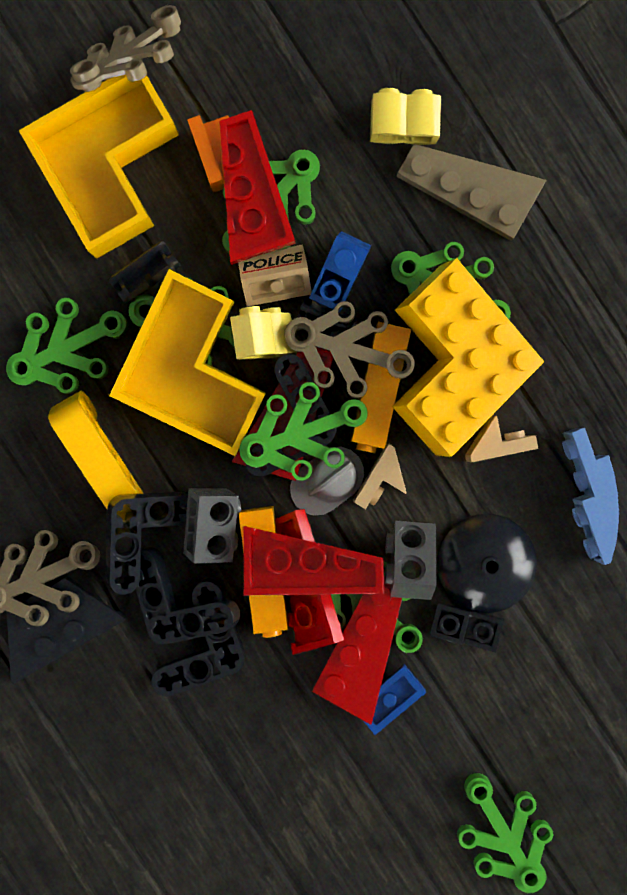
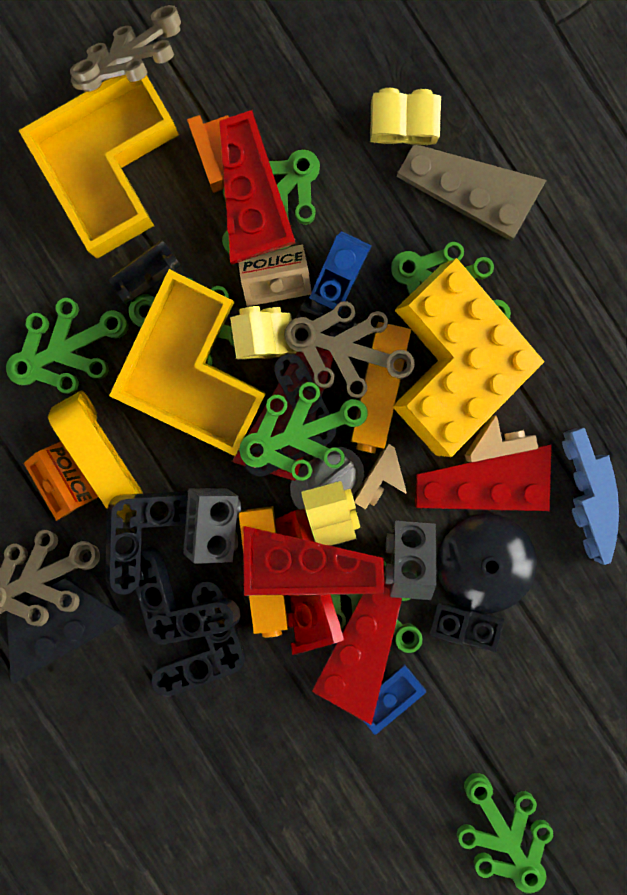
none -> orange panel [24,442,98,521]
none -> light yellow brick [301,481,360,546]
none -> red wing [415,445,551,511]

